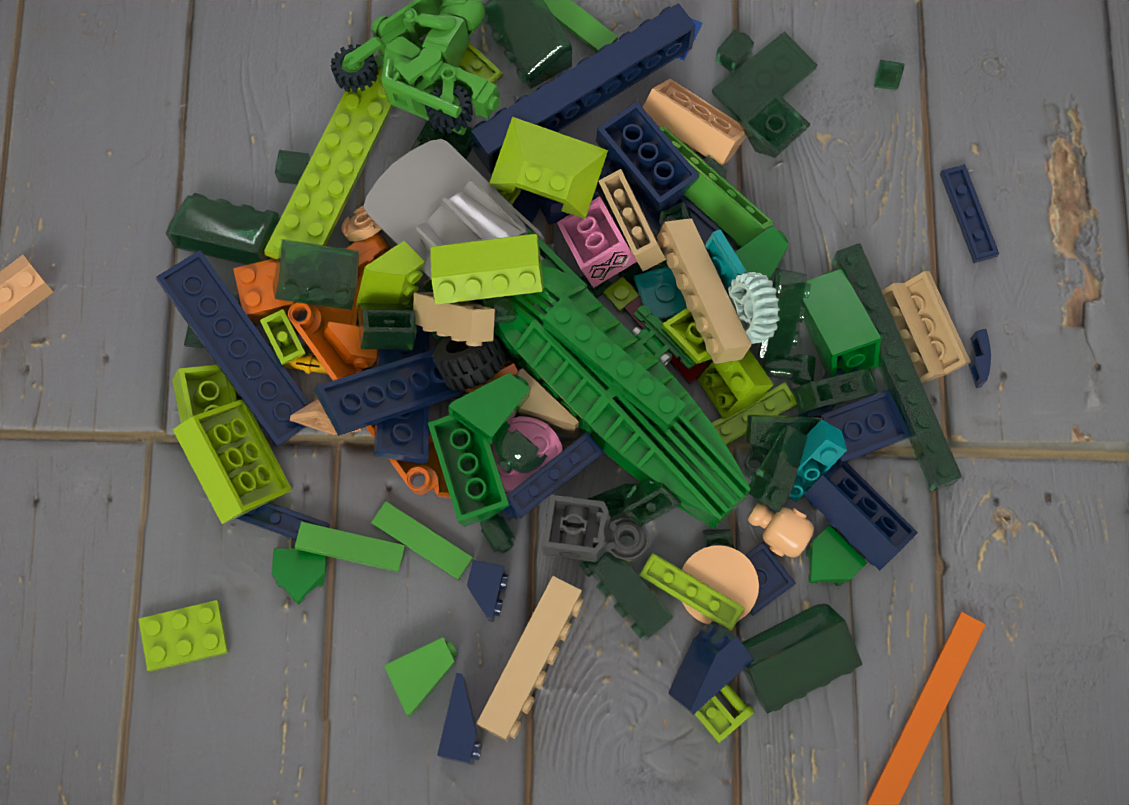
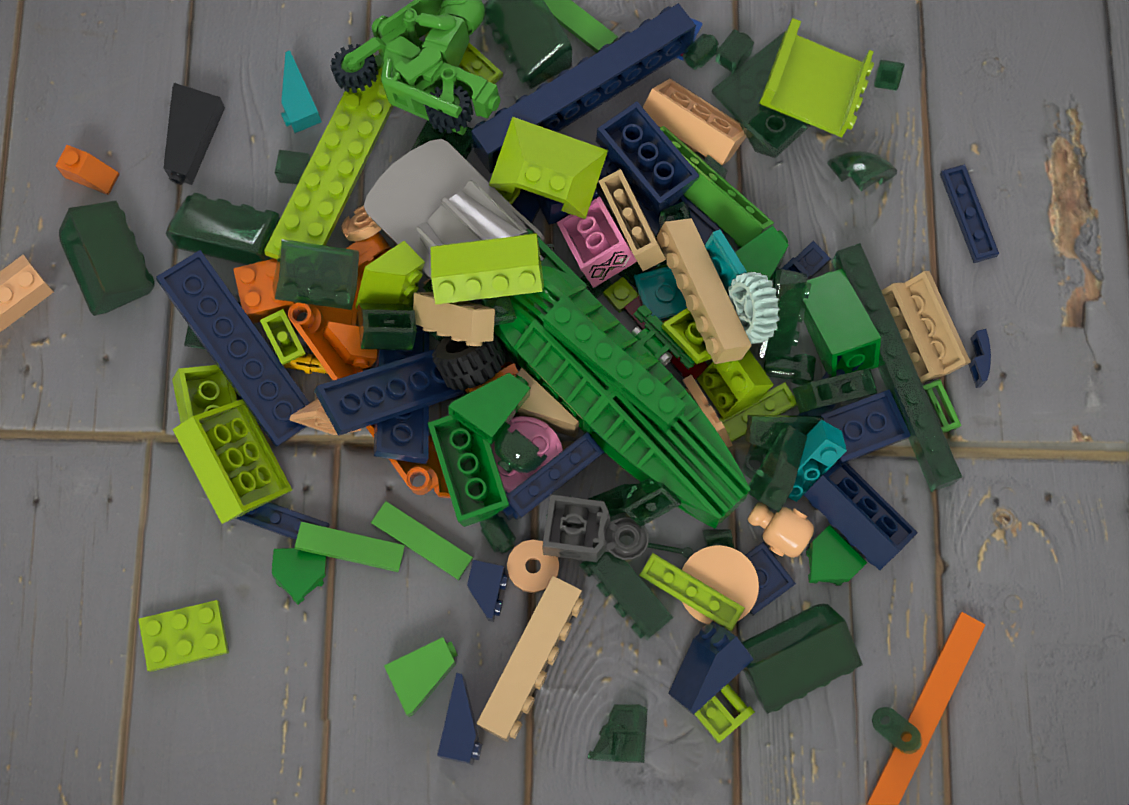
none -> orange slope [55,145,119,195]
none -> clear green windscreen [59,200,155,316]
none -> black slope [163,83,225,185]
none -> teal slope [281,50,322,133]
none -> light nougat tile [507,540,560,593]
none -> clear green slope [588,704,648,763]
none -> clear green hinge [647,543,693,558]
none -> clear green brick [683,33,719,70]
none -> light nougat wing [683,375,733,448]
none -> lime panel [759,18,874,138]
none -> dark blue slope [775,240,832,293]
none -> clear green brick [827,151,897,192]
none -> clear green plate [872,707,922,754]
none -> bright green tile [915,379,962,436]

